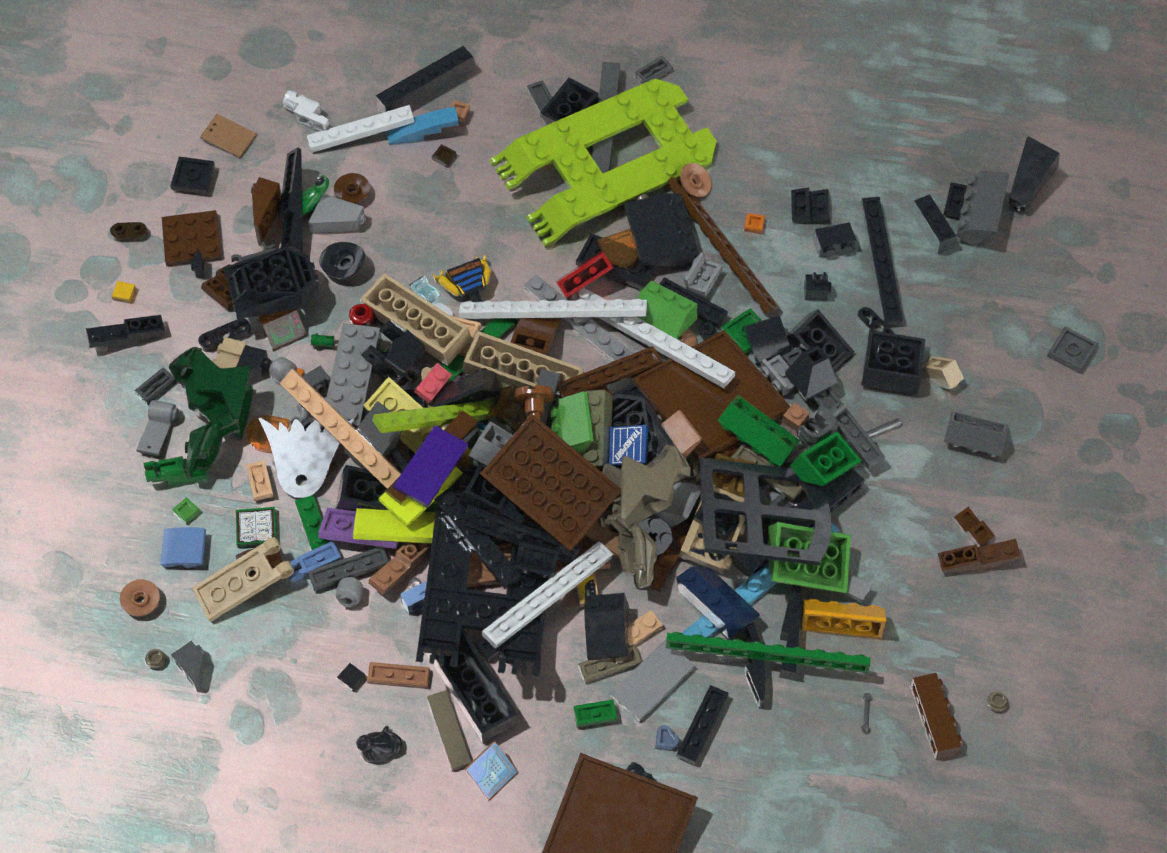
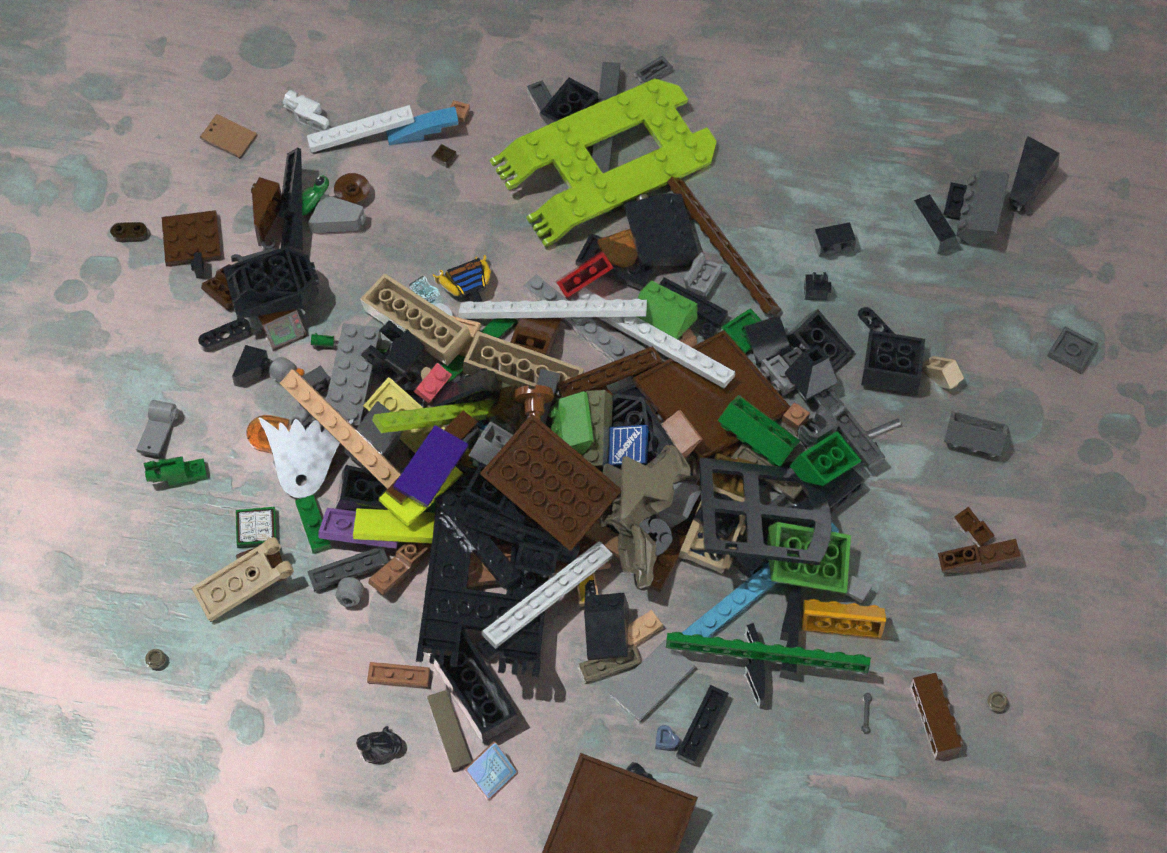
black slope [85,315,165,350] -> none
yellow tile [112,281,136,303] -> none
nougat dish [120,579,160,617] -> none
dark grey tile [134,367,177,405] -> none
medium blue slope [160,527,206,568] -> none
dark green piece [169,347,253,478] -> none
black plate [170,156,215,195] -> none
dark grey slope [171,640,206,691] -> none
bright green tile [172,497,200,524] -> none
tan brick [212,337,247,368] -> none
light nougat plate [246,460,274,501] -> none
medium blue hinge [289,542,342,582] -> none
black hat [319,242,366,279] -> none
black tile [337,663,366,691] -> none
red head [349,304,374,327] -> none
black brick [376,46,474,113] -> none
black plate [391,447,409,474] -> none
light blue piece [400,577,427,615] -> none
green plate [573,699,617,728] -> none
dark blue slope [676,566,760,639] -> none
nougat dish [680,163,711,197] -> none
orange tile [744,213,765,234] -> none
black slope [791,187,831,224] -> none
black plate [861,197,903,325] -> none

